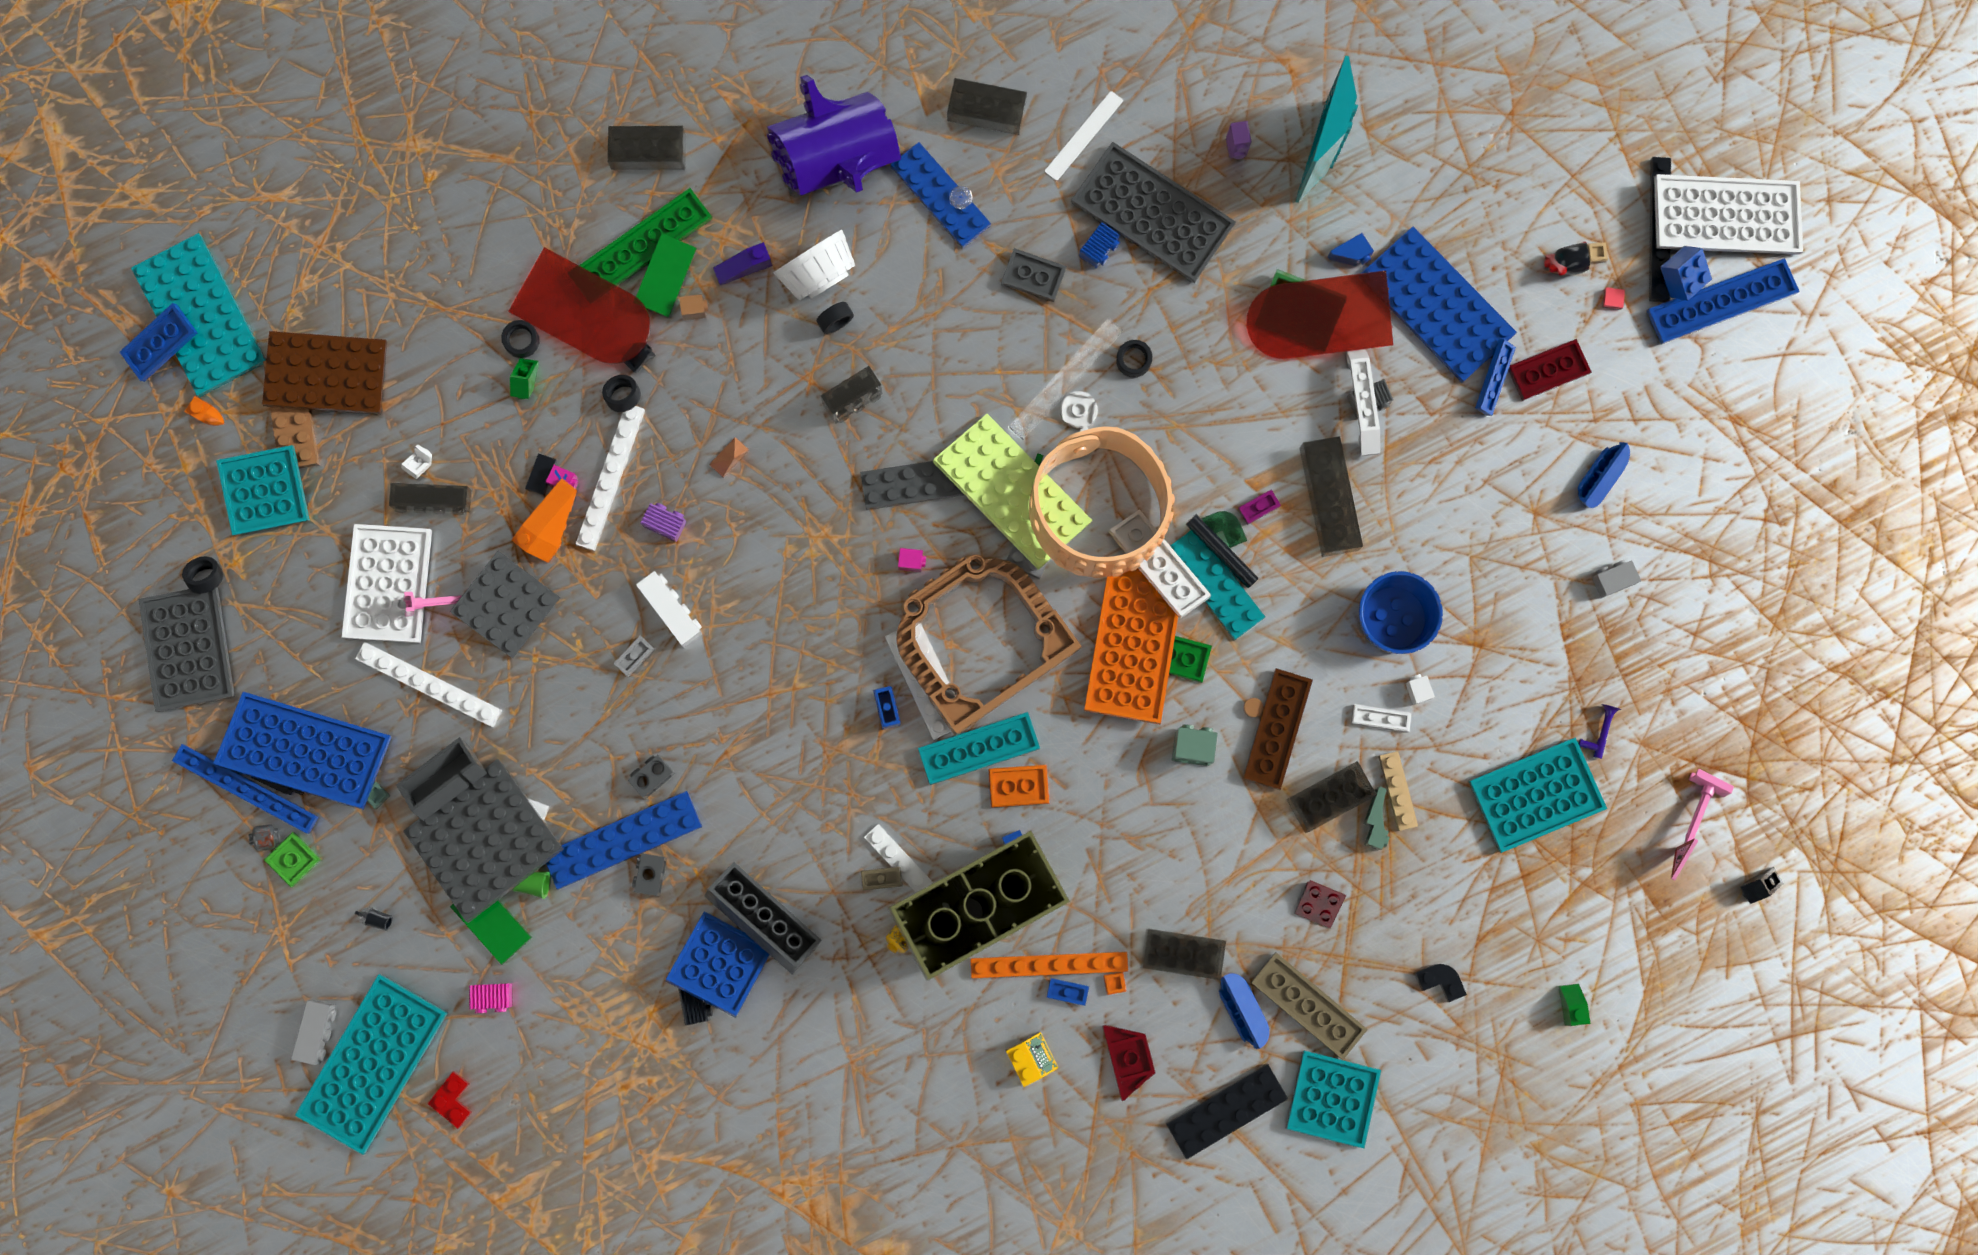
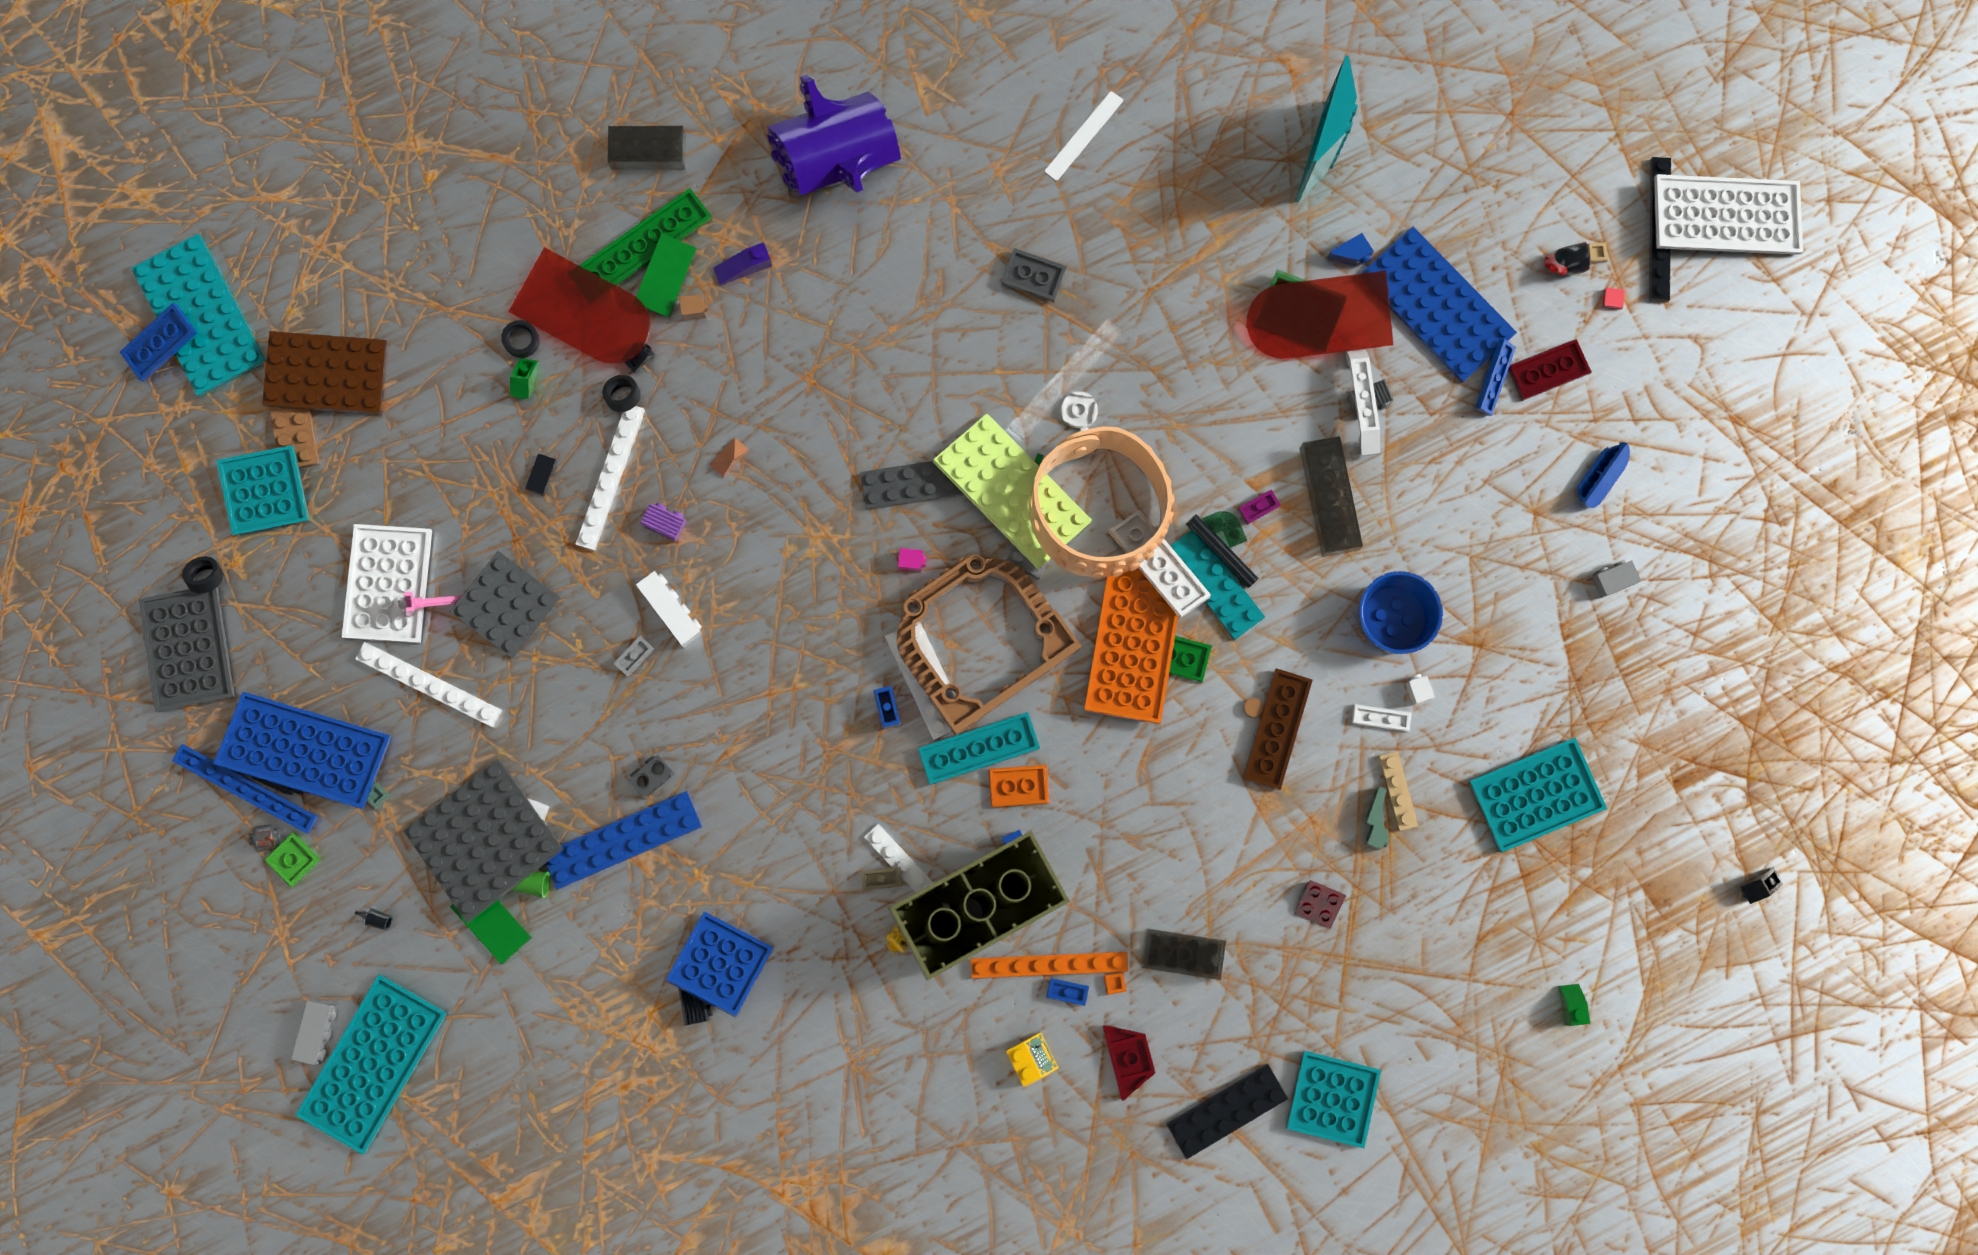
orange plate [184,396,224,426] -> none
clear smoke brick [389,483,472,515] -> none
dark grey piece [396,737,487,821] -> none
white bracket [401,445,432,479] -> none
red plate [427,1071,472,1129] -> none
dark pink brick [469,983,513,1013] -> none
orange wedge [511,479,577,563] -> none
dark pink brick [546,465,578,489] -> none
dark grey brick [632,853,667,896] -> none
dark grey brick [705,862,822,974] -> none
white piece [773,230,855,301] -> none
black tyre [816,302,854,334] -> none
clear smoke brick [821,366,883,424] -> none
blue plate [891,142,991,249] -> none
clear smoke brick [947,78,1027,135] -> none
clear plate [949,186,972,209] -> none
dark grey plate [1071,141,1236,283] -> none
blue brick [1079,222,1120,268] -> none
black tyre [1116,340,1152,378] -> none
sand green piece [1172,724,1218,766] -> none
brick [1219,973,1269,1049] -> none
medium lavender brick [1226,121,1252,159] -> none
dark tan plate [1251,952,1368,1060] -> none
clear smoke brick [1287,761,1377,833] -> none
black plate [1414,964,1467,1002] -> none
dark purple piece [1578,704,1622,759] -> none
blue plate [1647,258,1800,345] -> none
blue brick [1660,246,1712,301] -> none
bright pink piece [1671,769,1734,881] -> none

